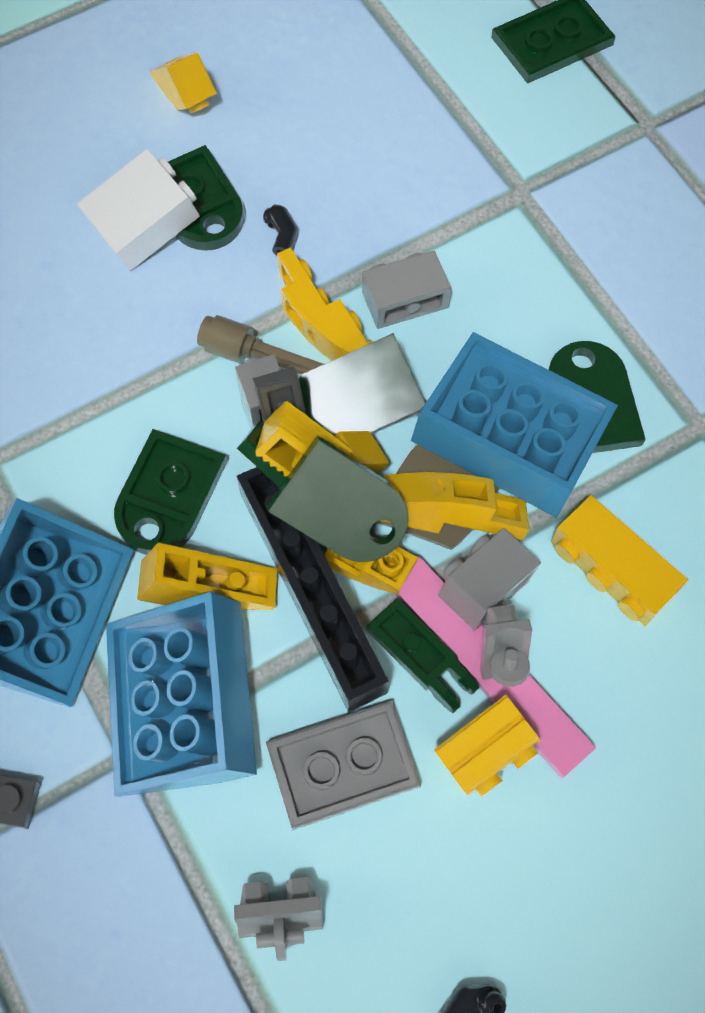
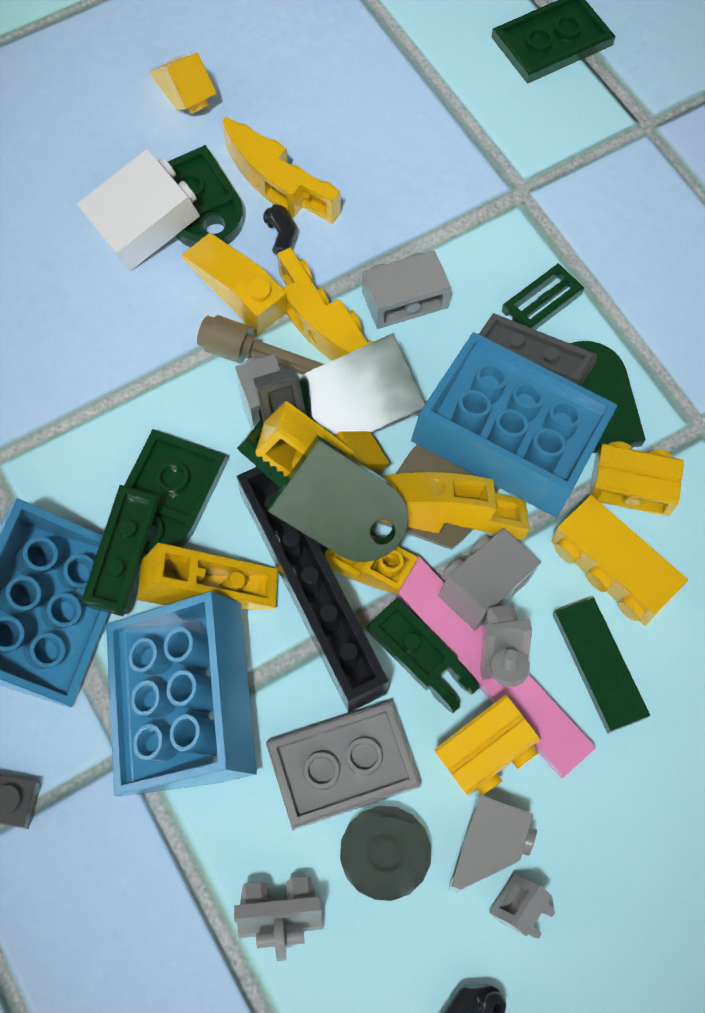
none -> dark green tile [81,485,160,617]
none -> yellow slope [181,233,287,336]
none -> yellow slope [222,117,341,224]
none -> clear smoke tile [340,806,431,902]
none -> light grey slope [448,795,537,893]
none -> dark grey tile [479,313,597,386]
none -> light grey tile [489,873,555,939]
none -> dark green tile [501,263,584,330]
none -> dark green tile [553,597,651,734]
none -> yellow brick [589,441,684,517]

